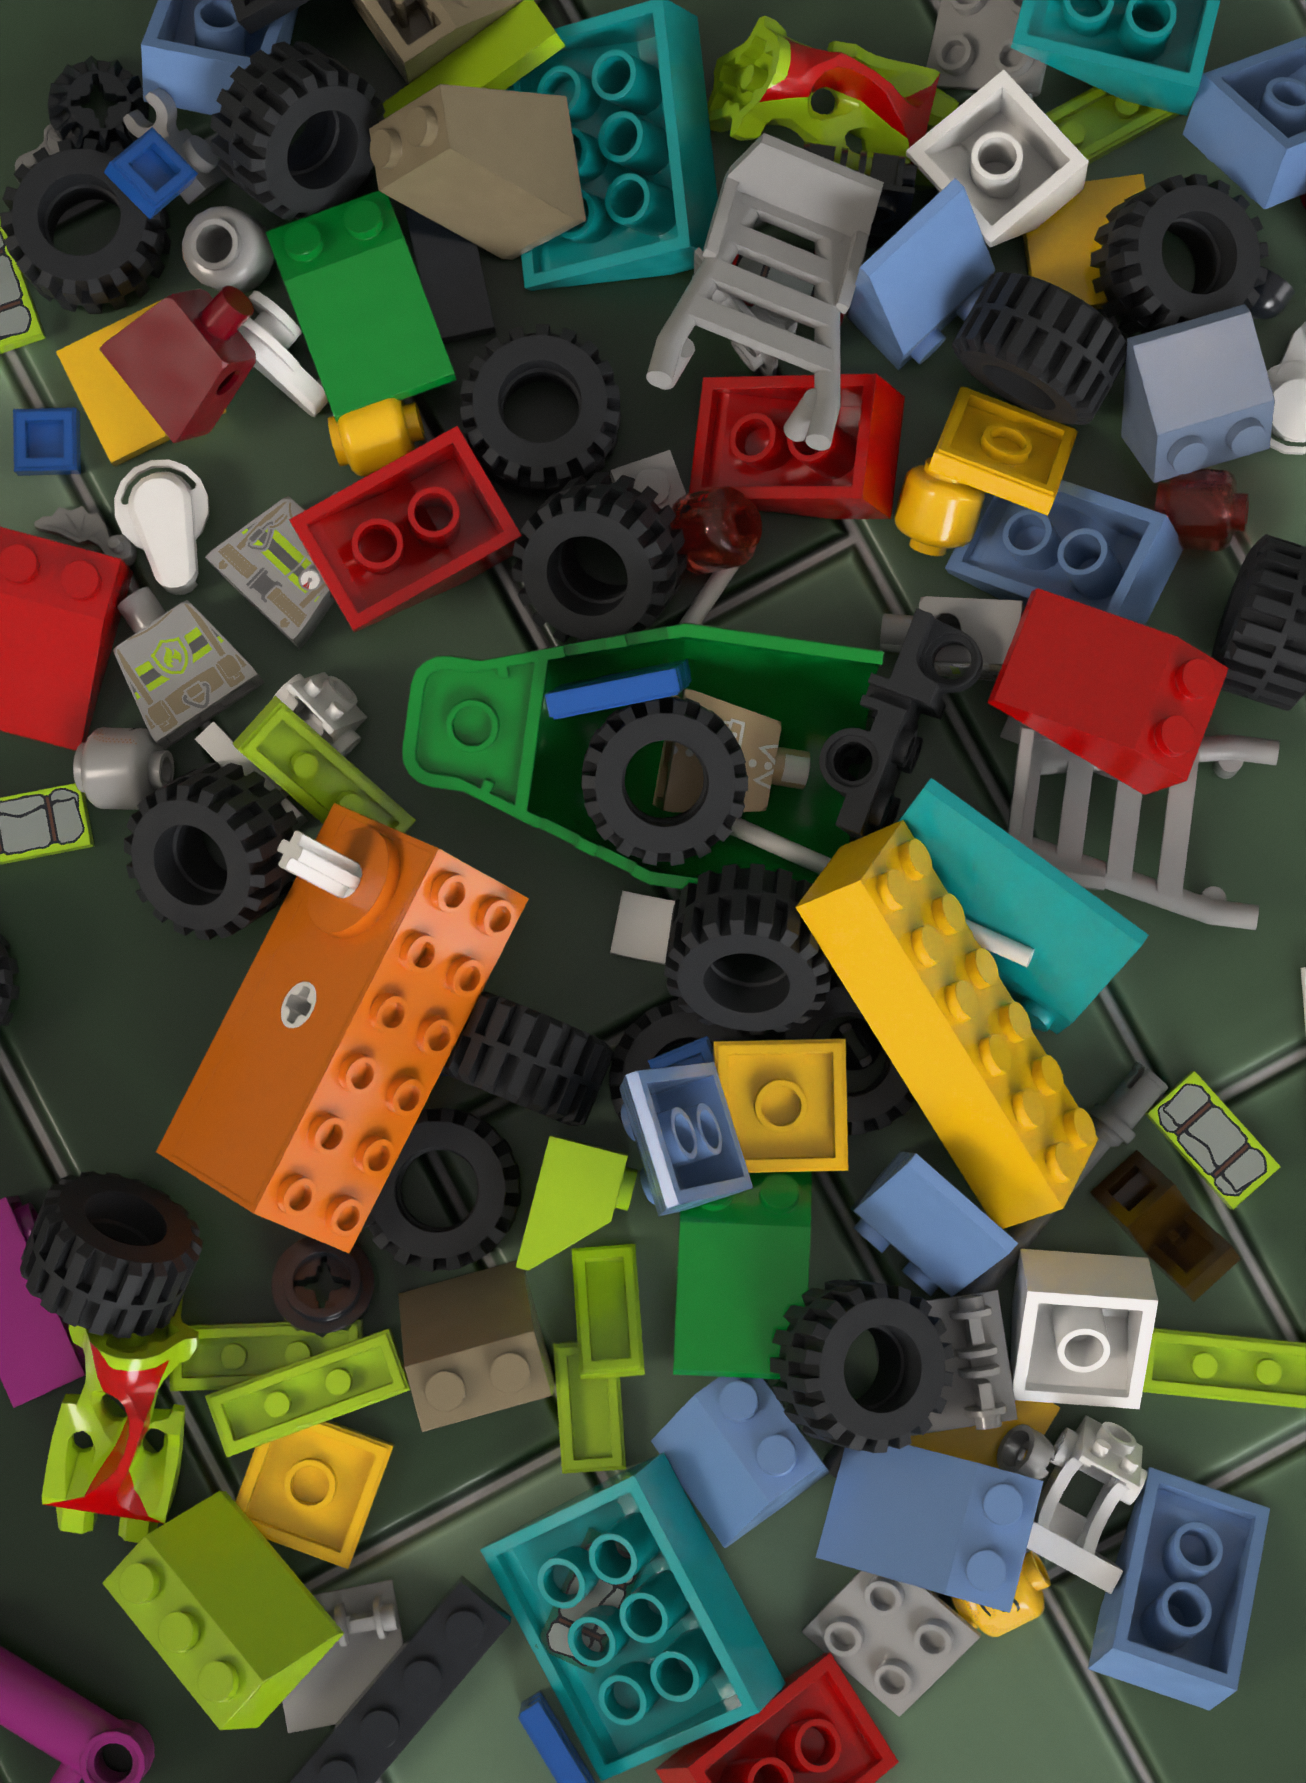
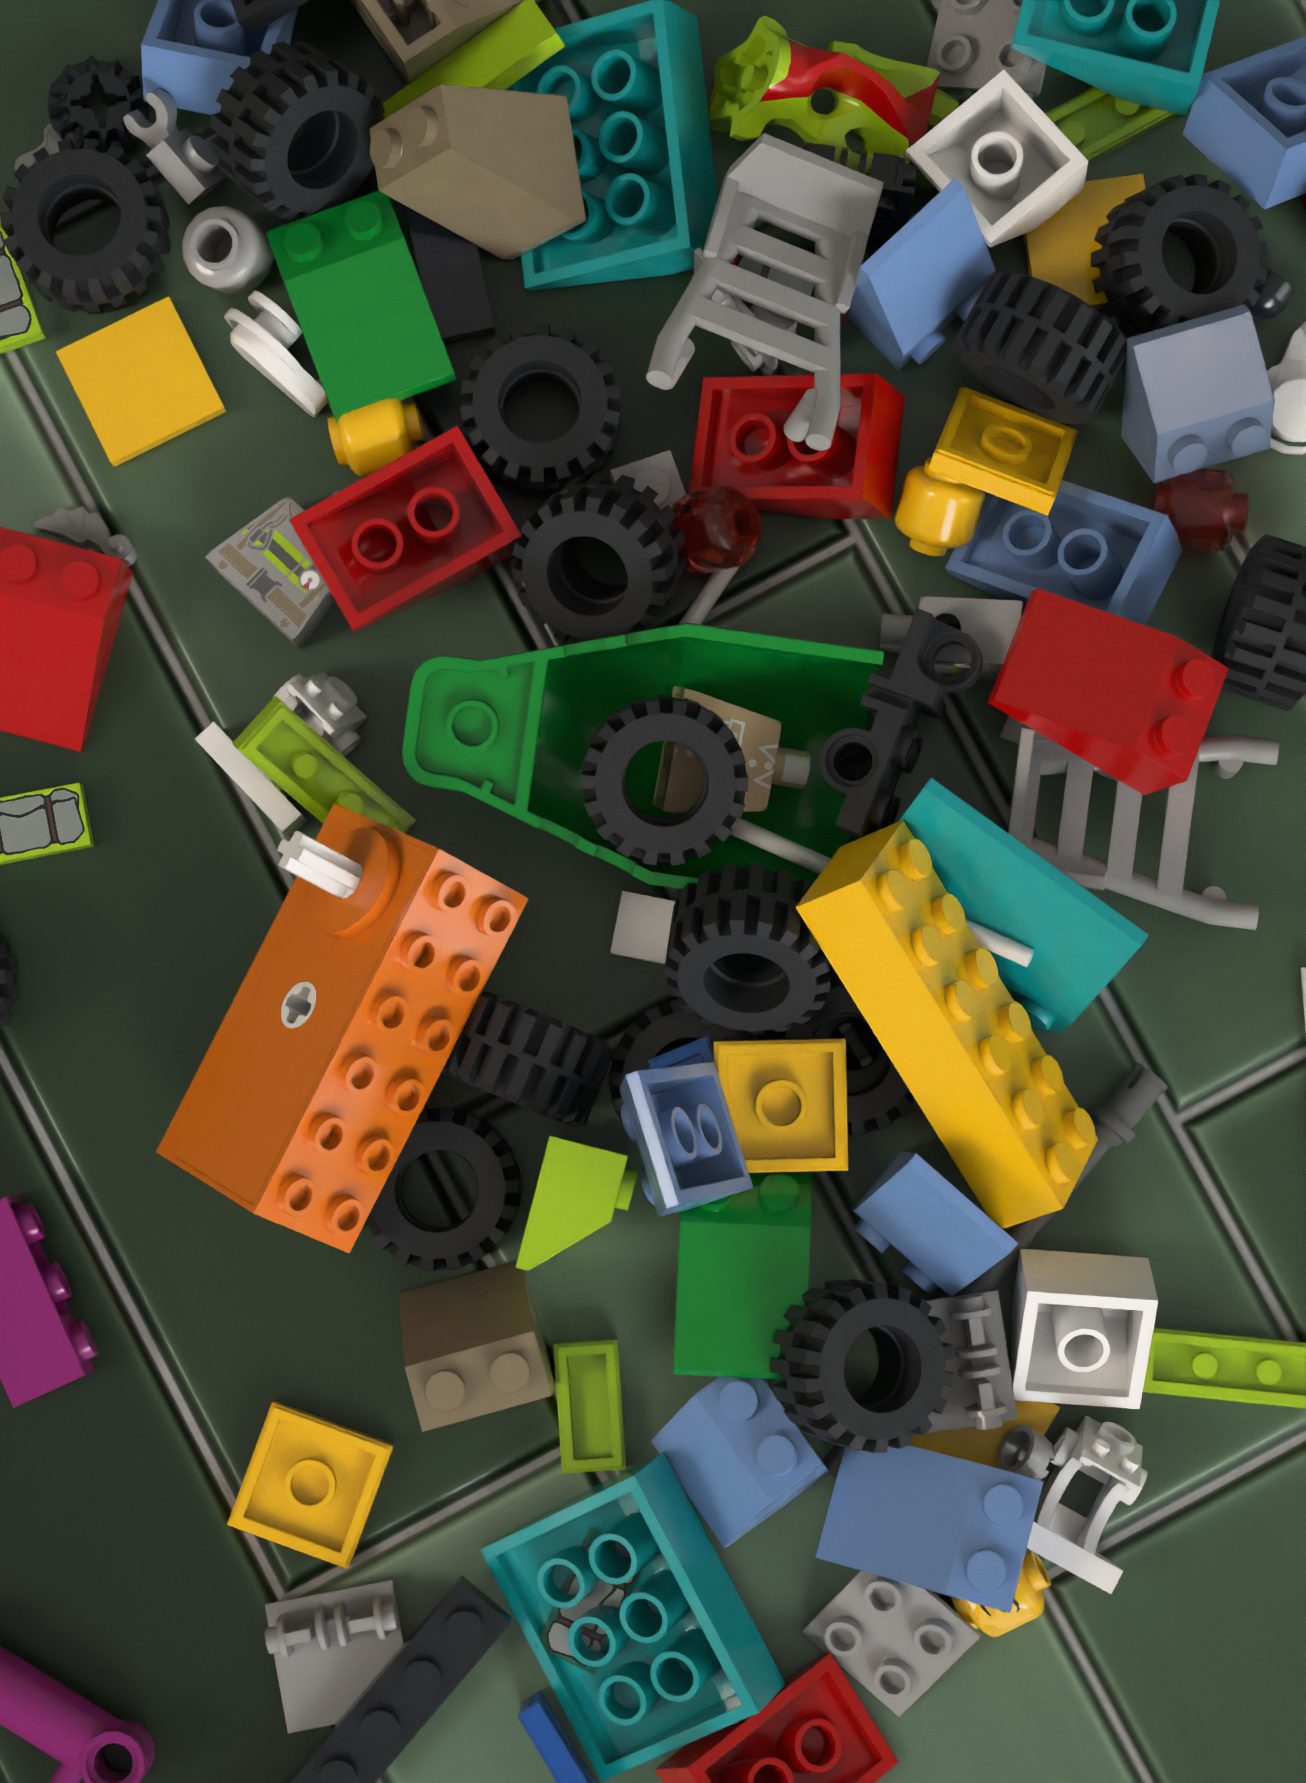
blue tile [13,408,81,476] -> none
black tyre [20,1171,202,1338] -> none
lime hips [42,1294,199,1543] -> none
light grey head [73,727,174,810] -> none
dark red torso [99,285,256,443] -> none
lime slope [102,1491,344,1730] -> none
blue tile [104,127,198,219] -> none
light grey torso [113,587,265,750] -> none
white piece [114,459,209,595] -> none
black tyre [124,762,298,940] -> none
lime tile [169,1318,364,1391] -> none
lime tile [205,1328,411,1458] -> none
black gear [271,1237,376,1338] -> none
blue tile [545,659,692,720] -> none
lime tile [571,1244,645,1380] -> none
medium blue slope [1088,1467,1270,1711] -> none
dark brown slope [1090,1150,1241,1302] -> none
tile [1145,1071,1281,1209] -> none

